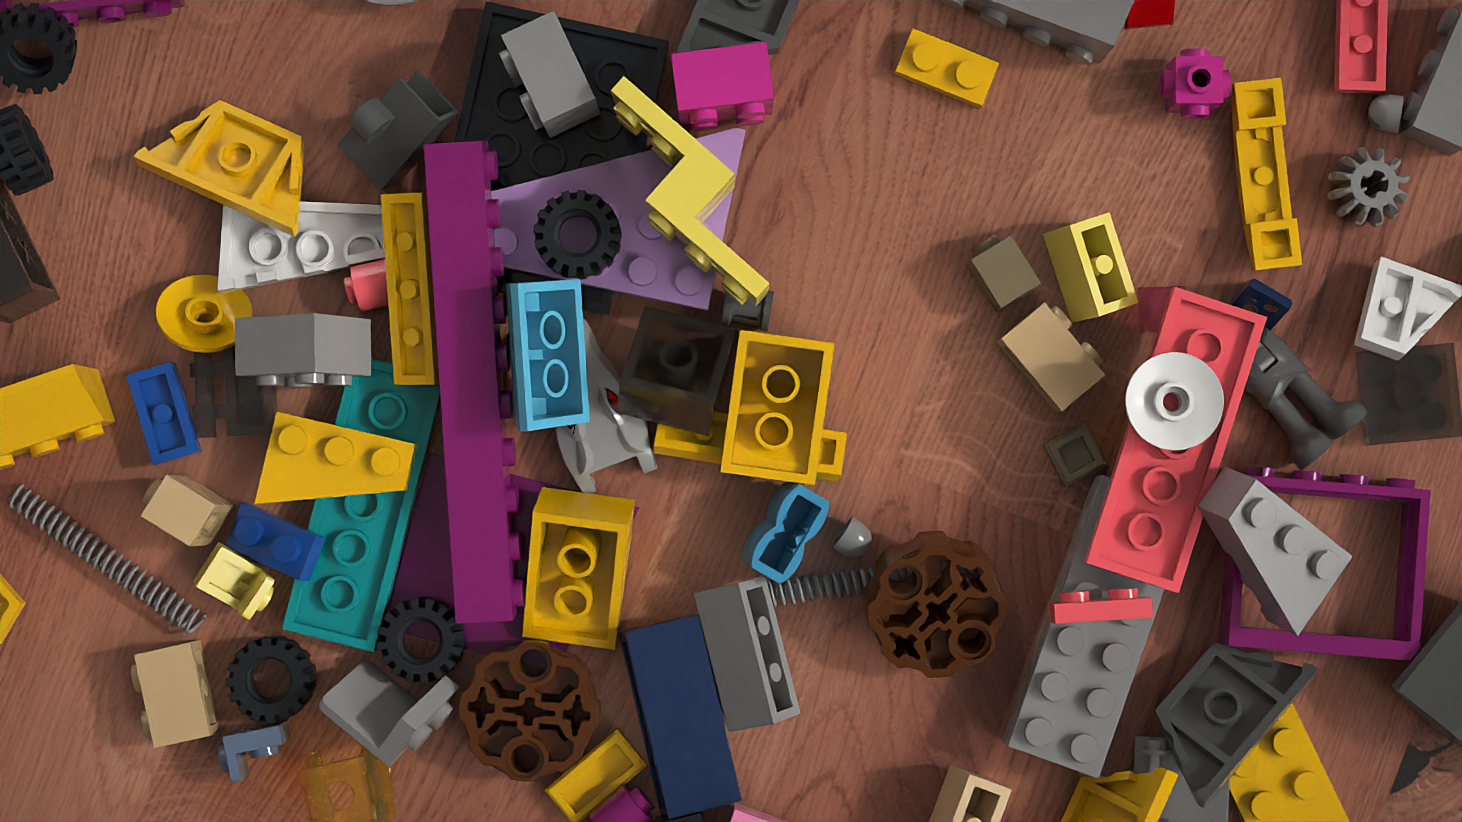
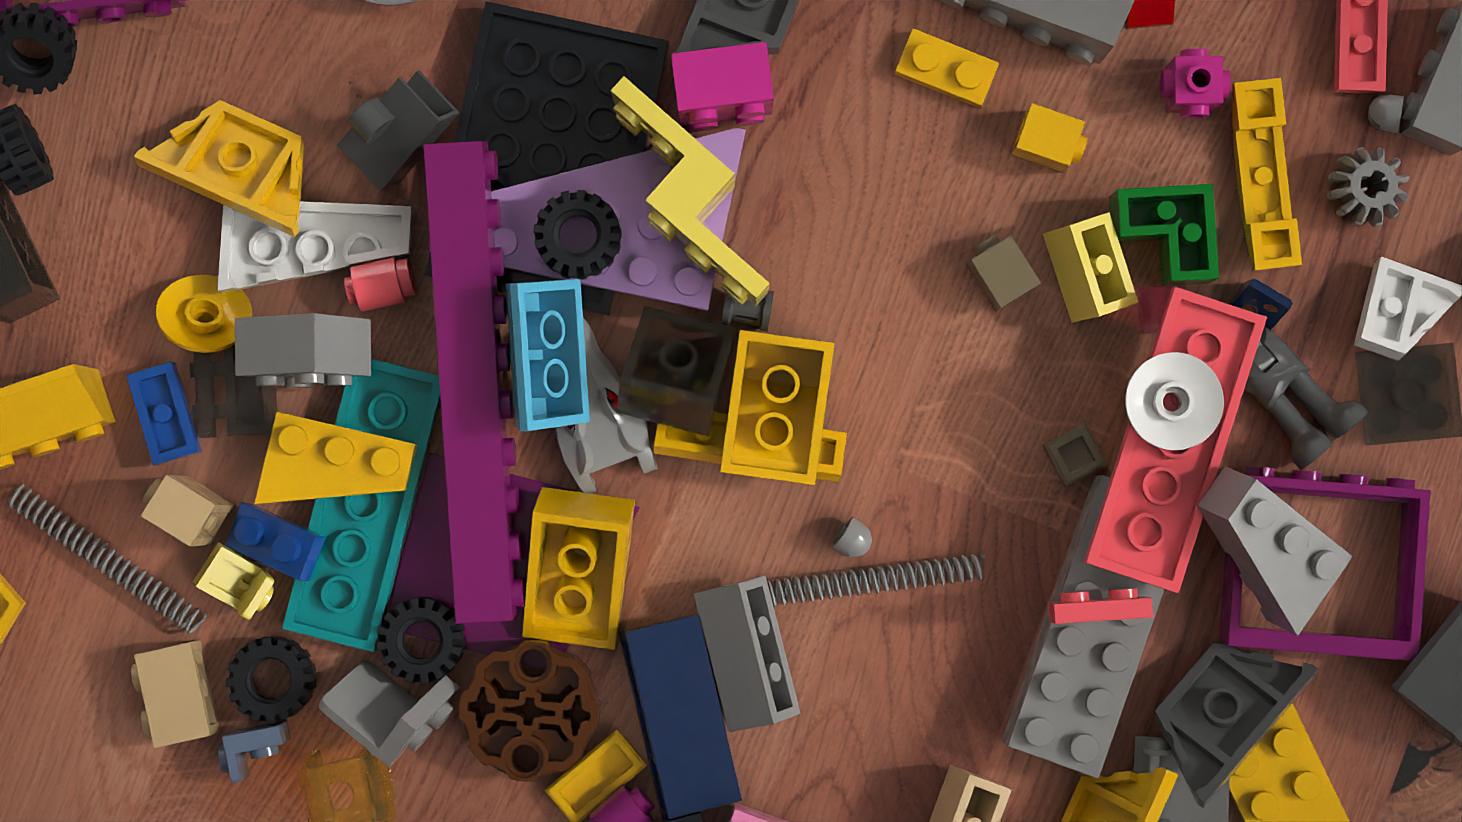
yellow plate [381,192,440,385] -> none
light grey brick [499,11,601,138] -> none
dark azure brick [742,481,829,584] -> none
reddish brown connector [864,531,1008,678] -> none
tan brick [996,302,1105,413] -> none
none -> yellow brick [1011,103,1088,173]
none -> green brick [1109,184,1219,287]

